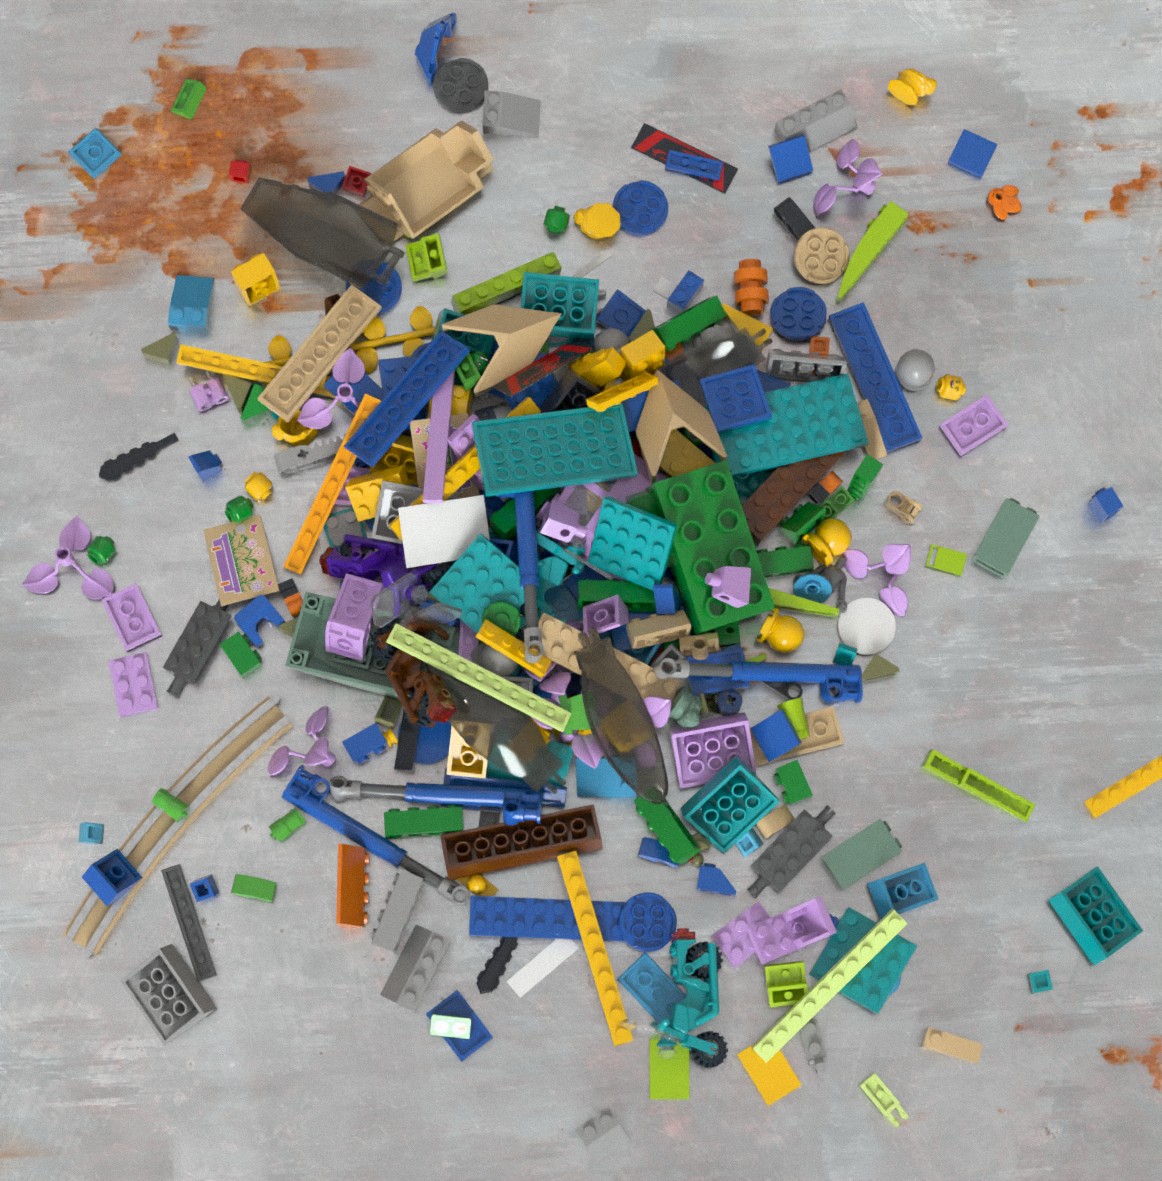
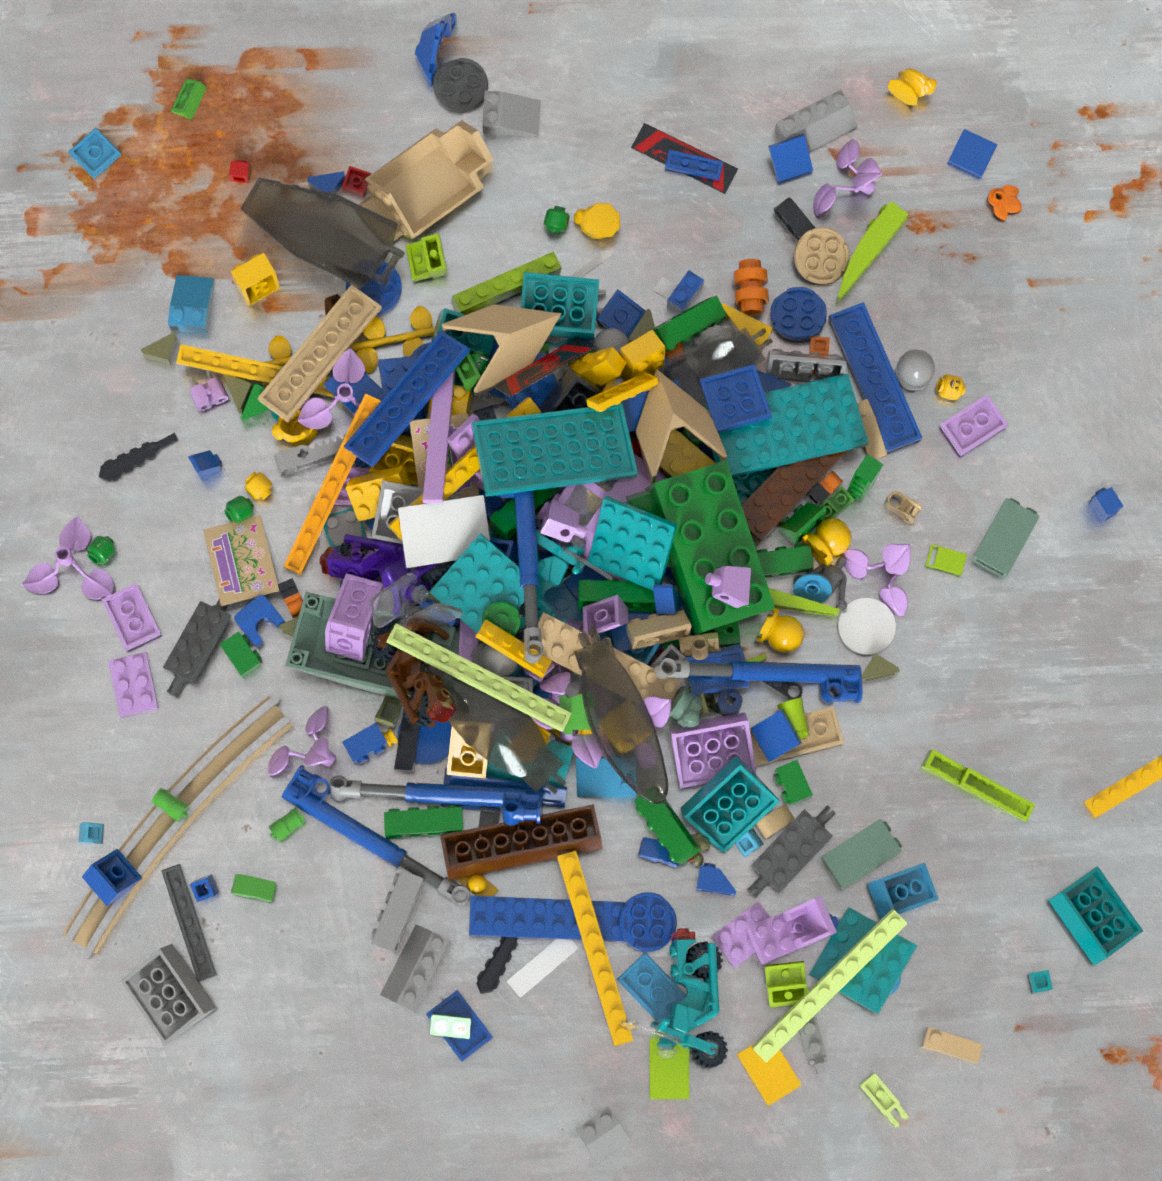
orange slope [336,844,370,928] -> none
dark blue plate [565,673,586,697] -> none
blue tile [613,180,669,236] -> none
teal plate [833,642,858,665] -> none

